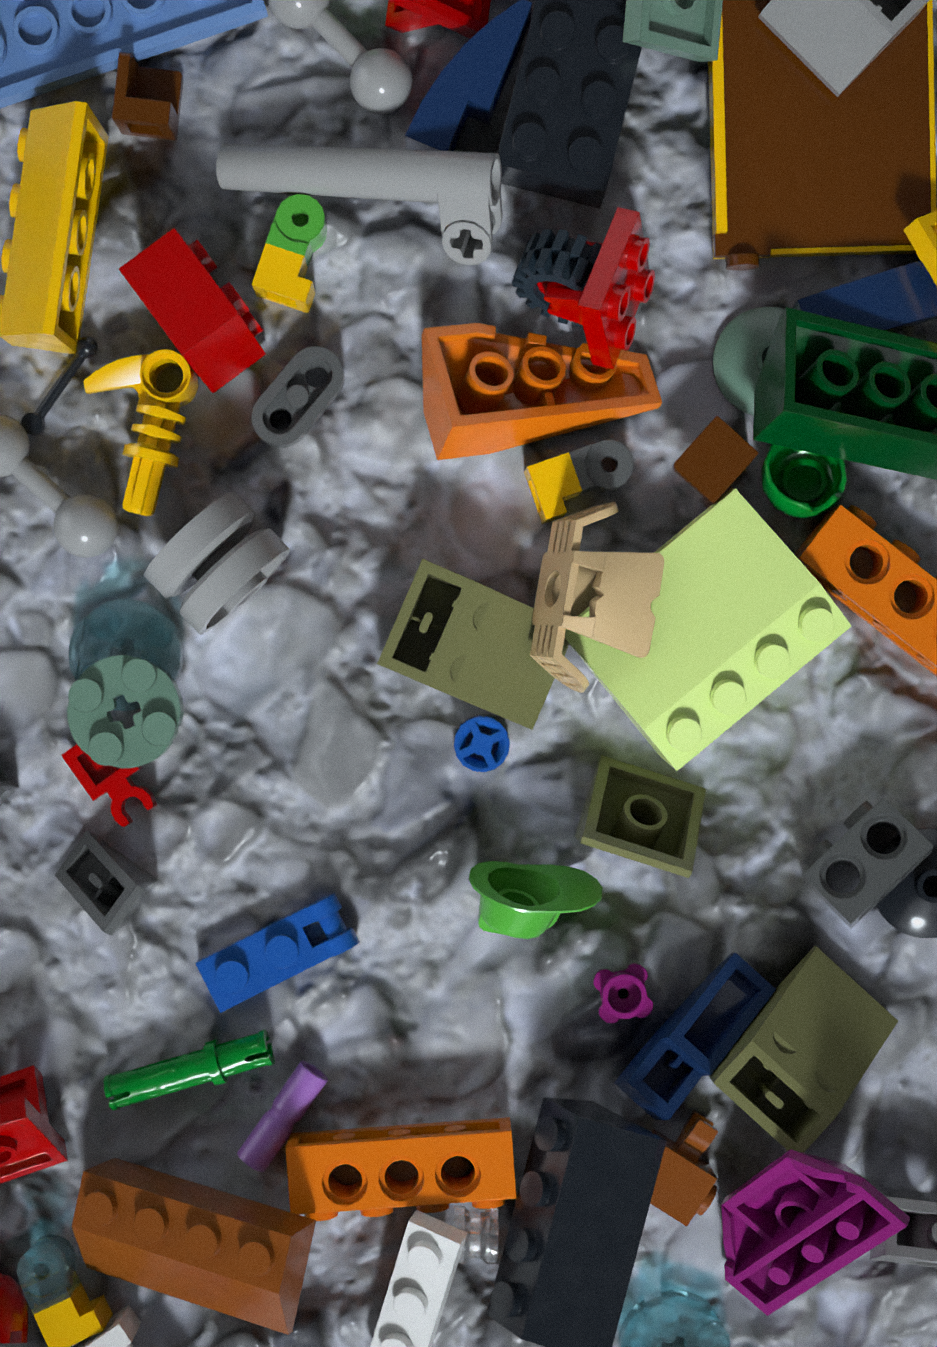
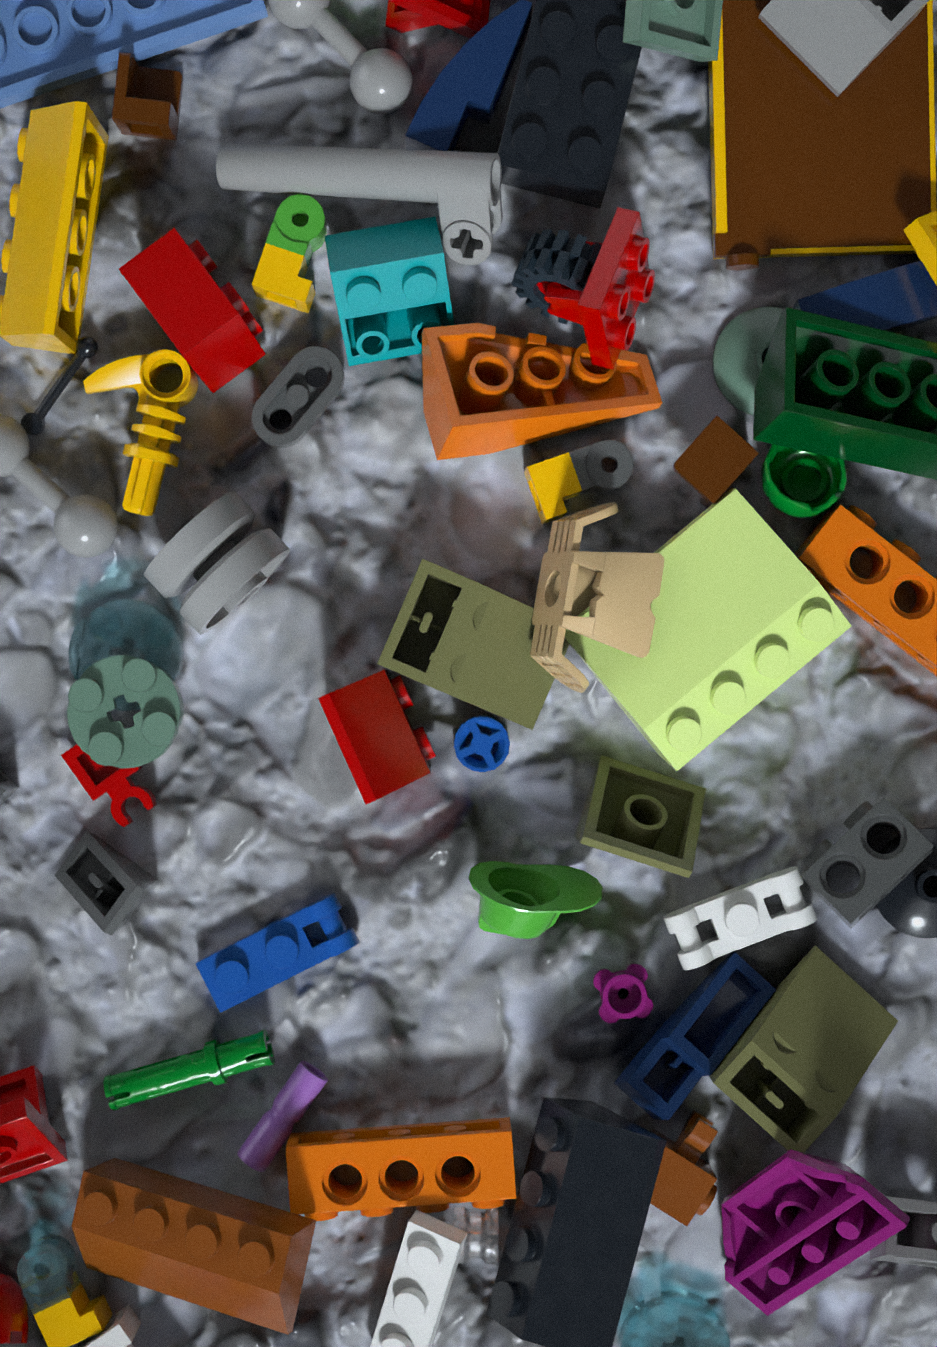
none -> red slope [318,669,436,805]
none -> teal slope [325,216,454,366]
none -> white plate [663,866,817,970]

